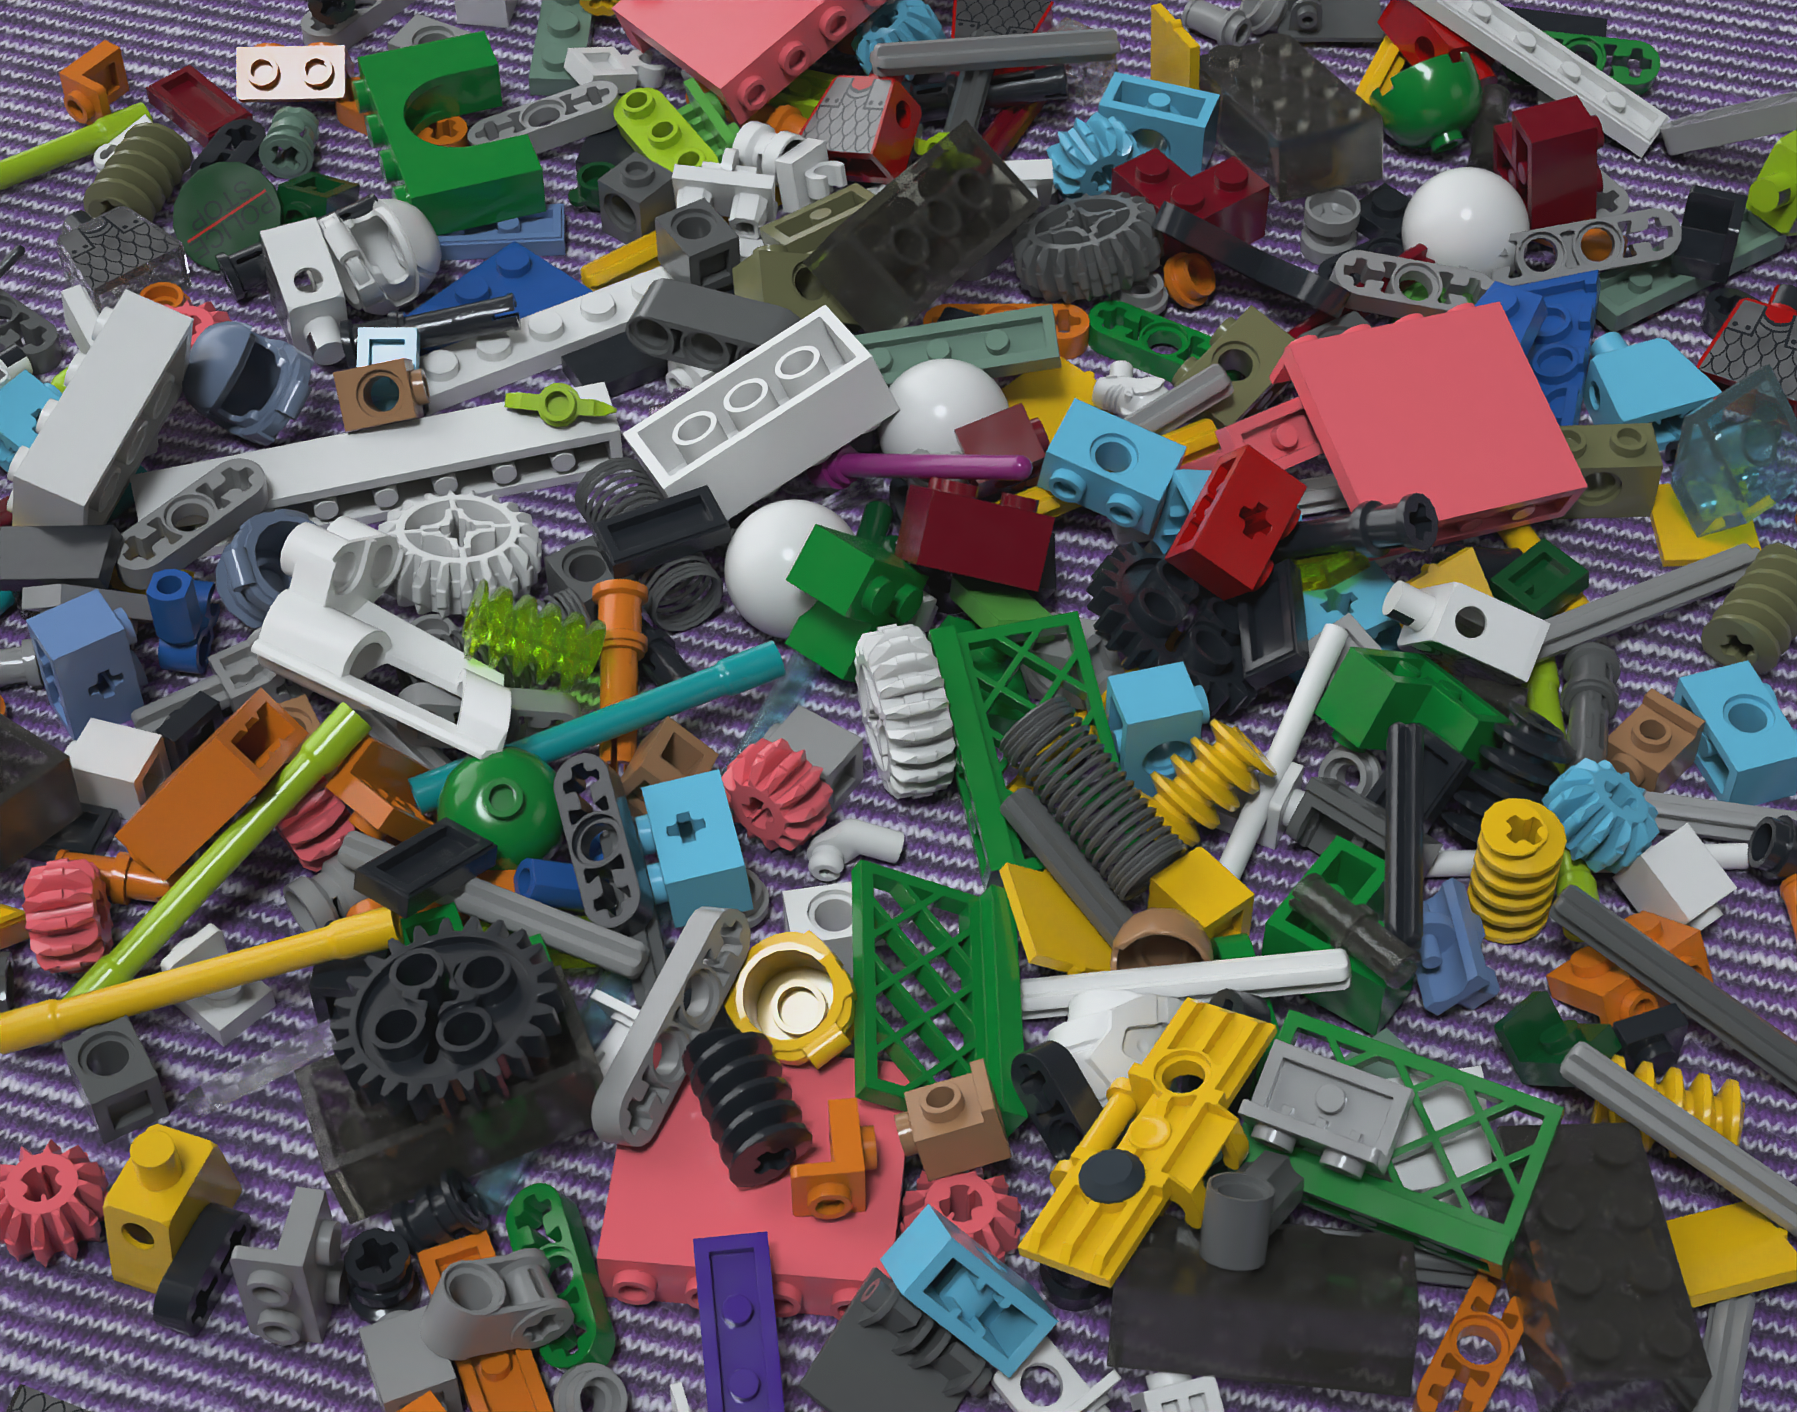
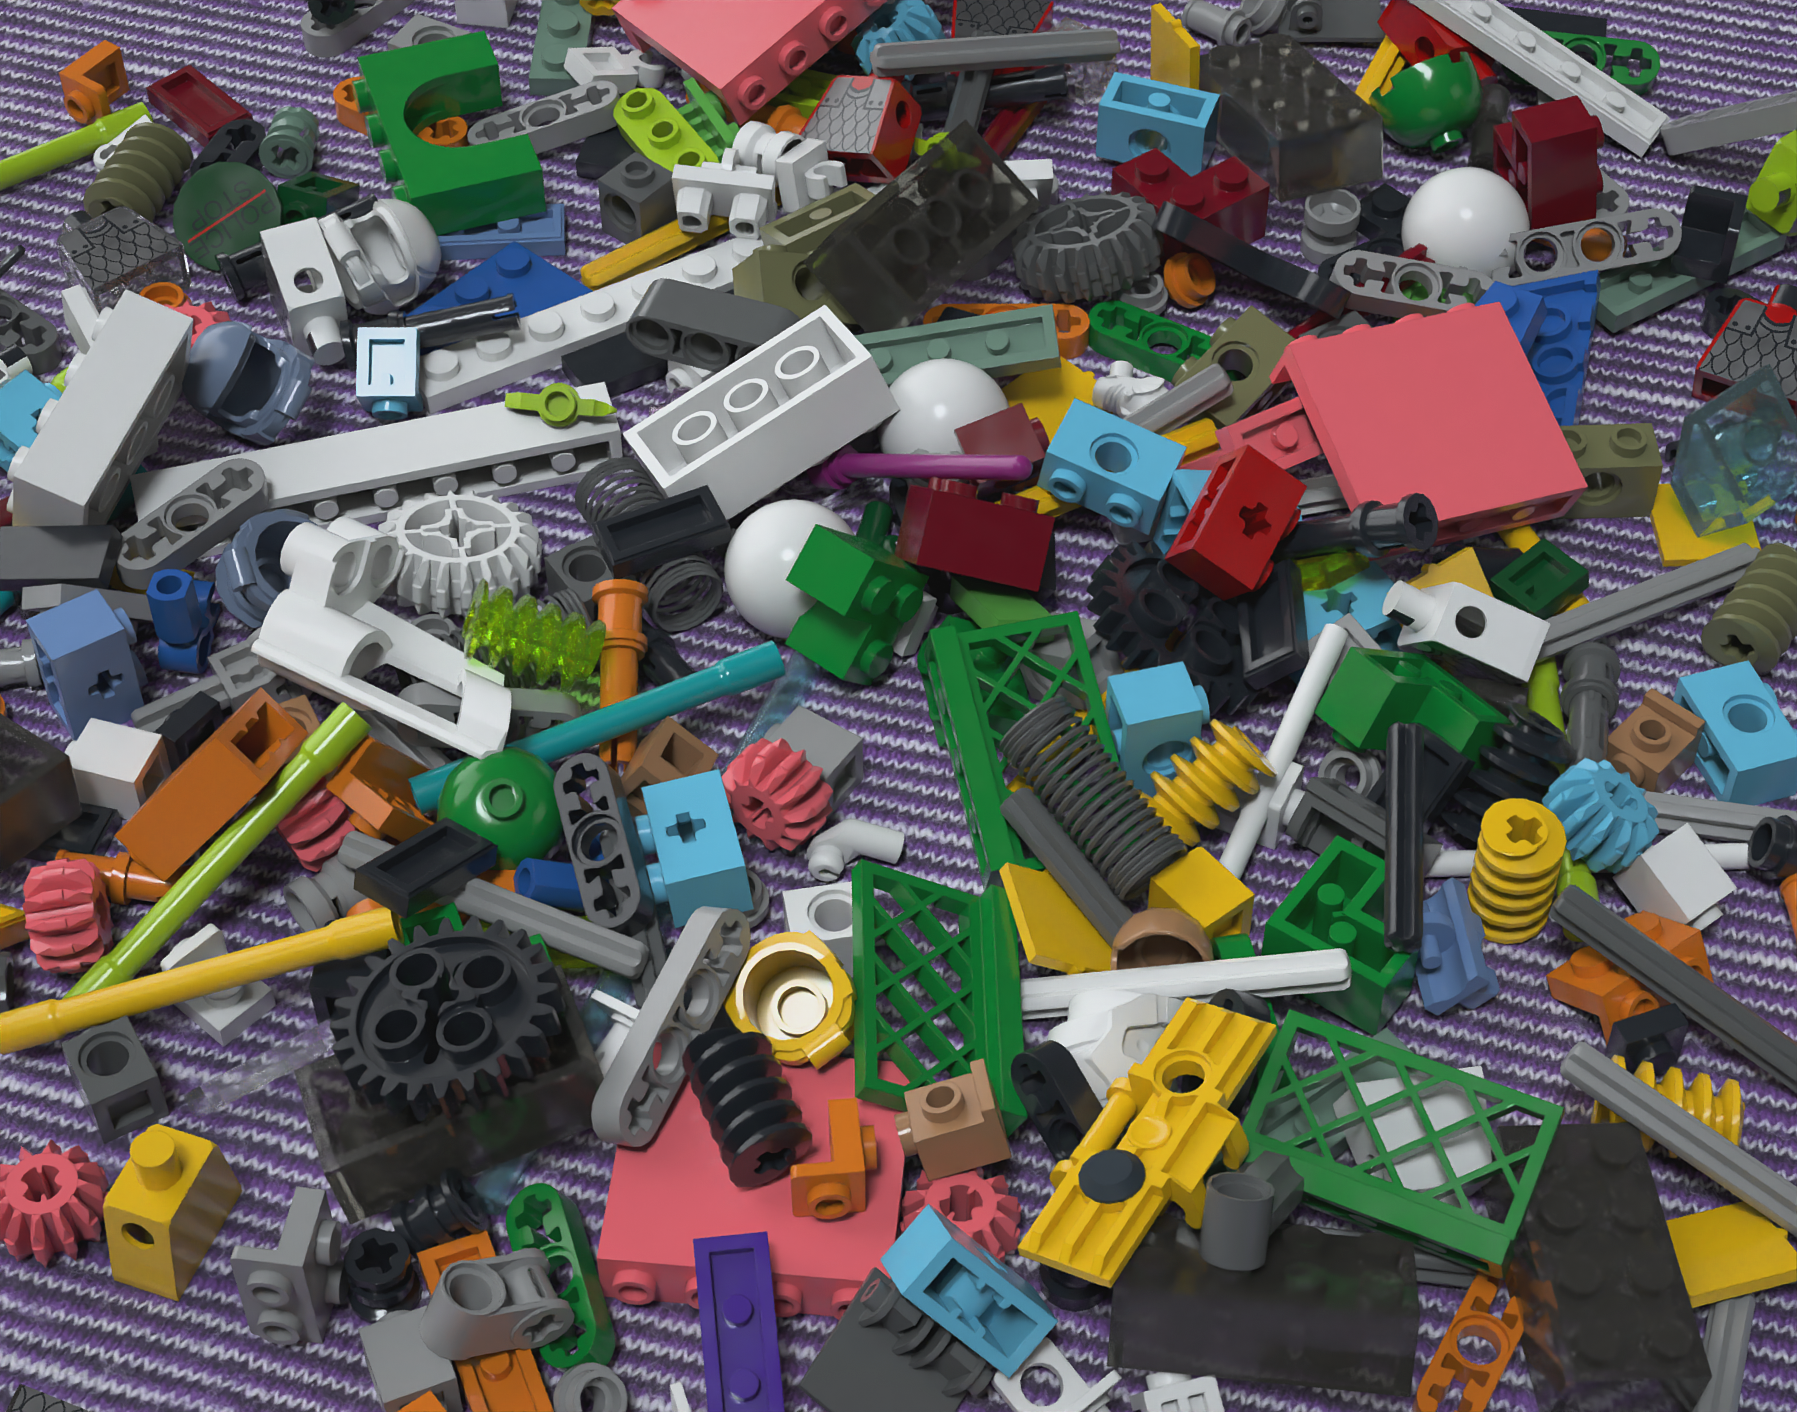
black beam [153,1203,251,1336] -> none
bracket [236,42,354,103] -> none
medium nougat brick [333,358,430,432] -> none
dark green plate [568,161,615,212] -> none
dark grey brick [655,198,740,290] -> none
white gear [854,624,956,799] -> none
medium azure gear [1046,112,1142,200] -> none
light grey bracket [1238,1039,1415,1180] -> none
clear smoke pin [1289,873,1421,989] -> none
dark green bracket [1494,991,1622,1087] -> none
medium azure torso [1583,332,1723,451] -> none

